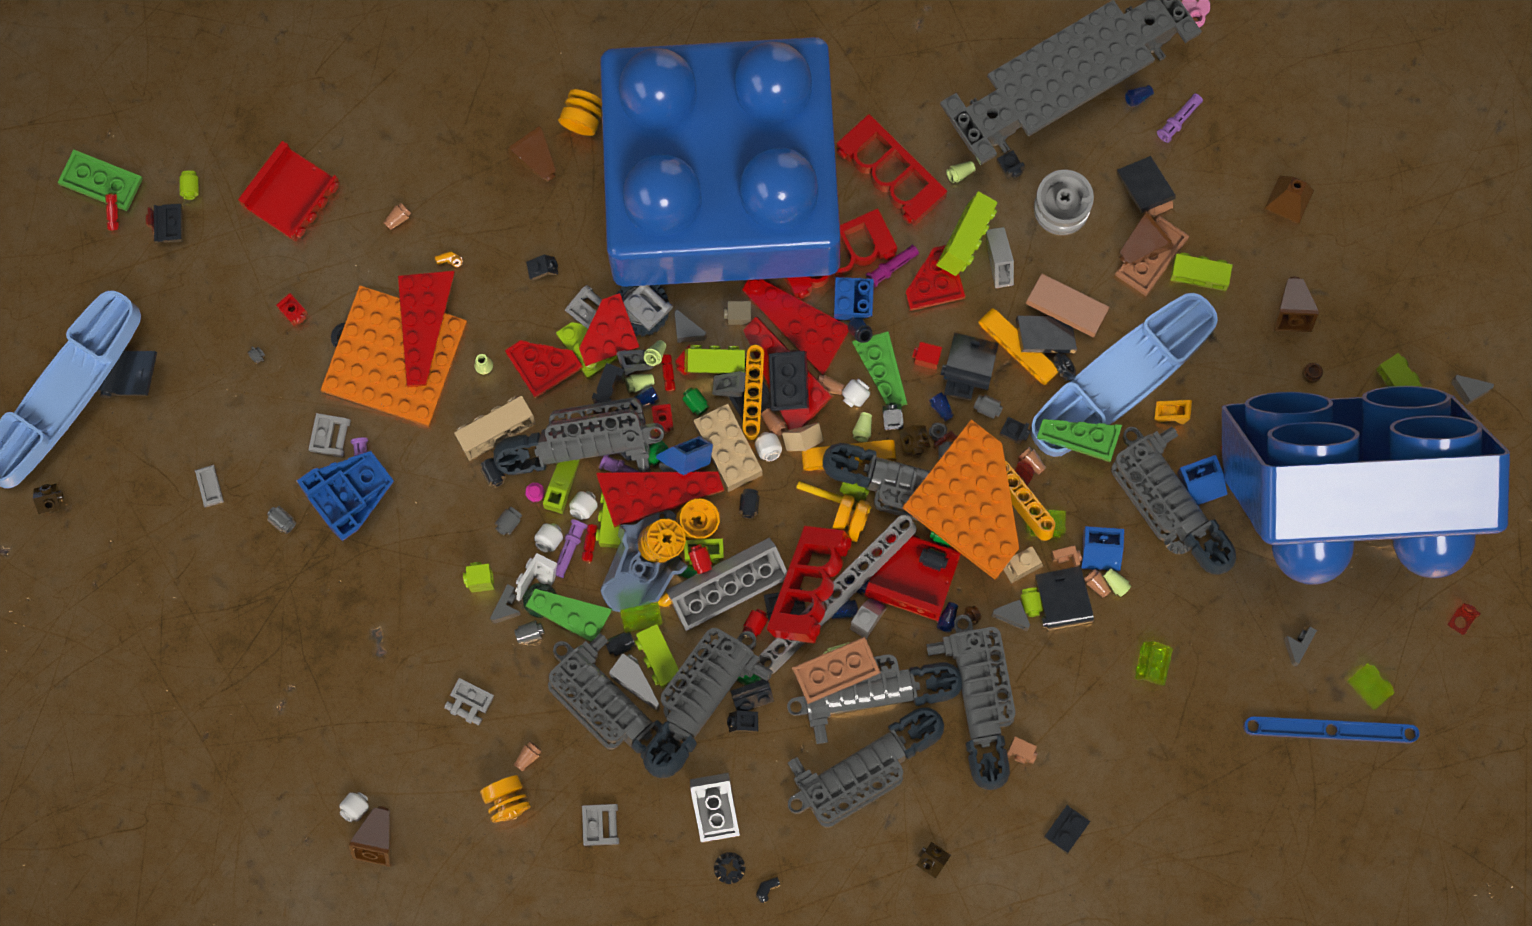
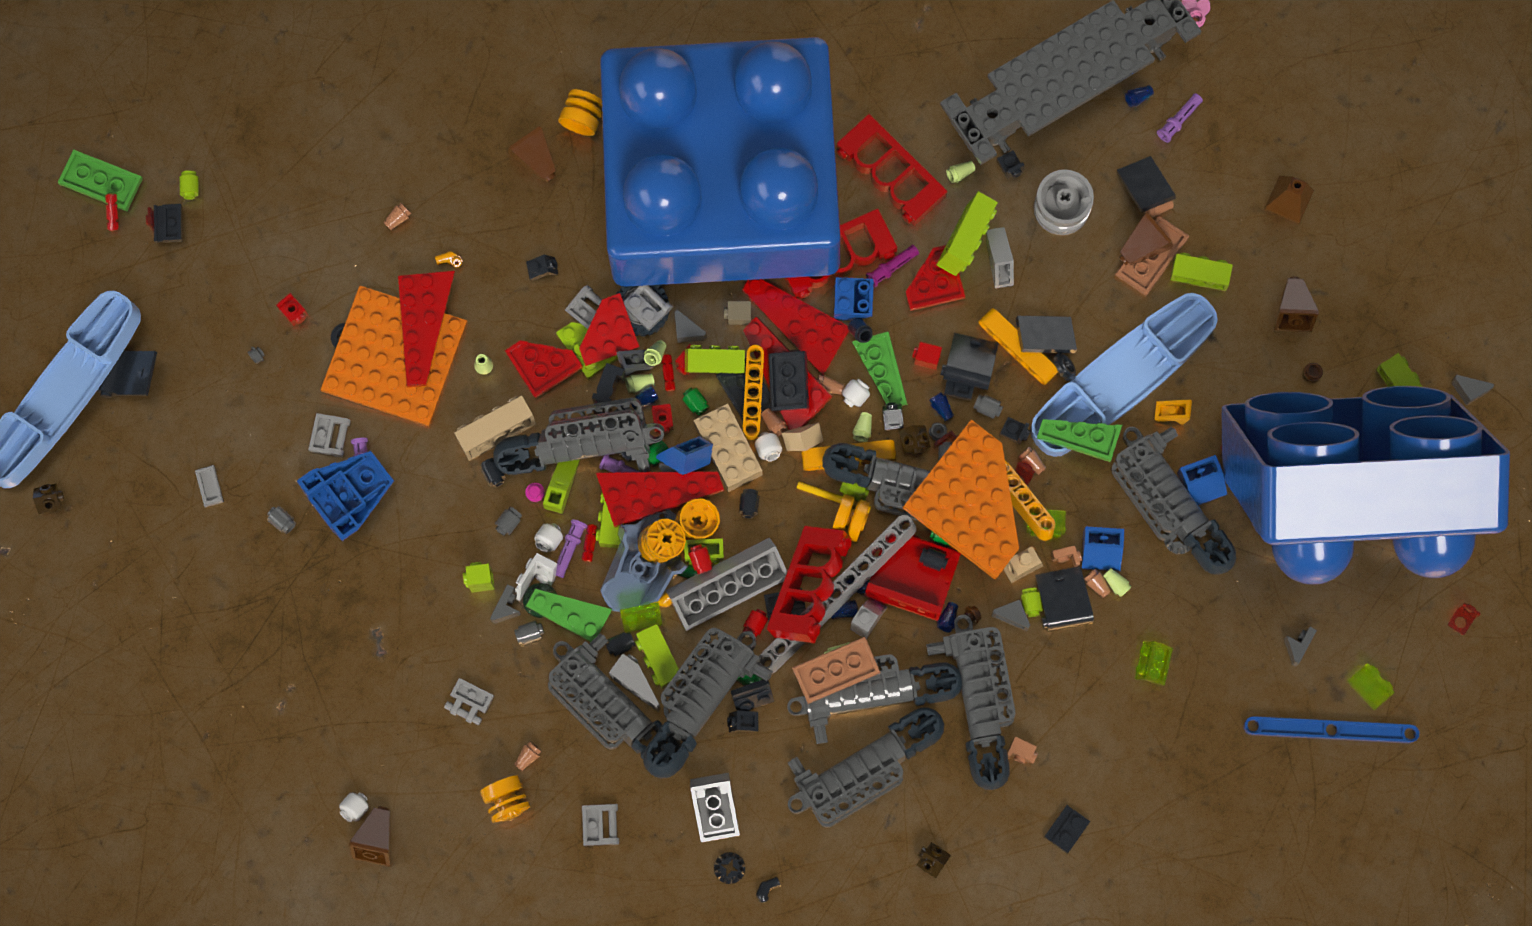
red panel [238,141,339,242] -> none
white head [569,491,598,520] -> none
dark grey slope [712,371,746,397] -> none
nougat tile [1026,274,1110,337] -> none

